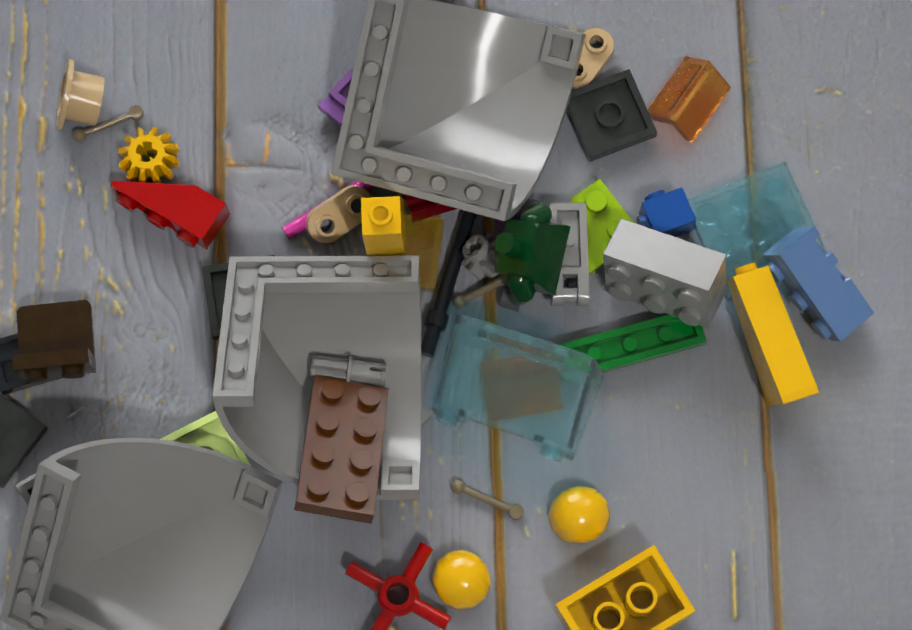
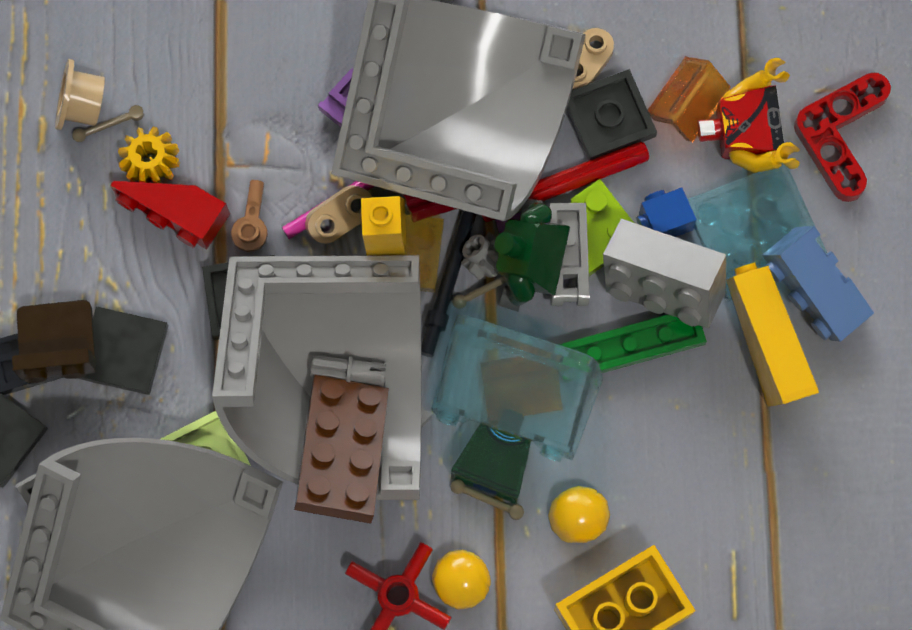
none -> pearl dark grey tile [78,306,169,395]
none -> medium nougat plate [231,180,268,252]
none -> clear green torso [451,409,531,504]
none -> red axle [481,141,650,222]
none -> torso [697,58,800,173]
none -> red beam [794,73,891,202]

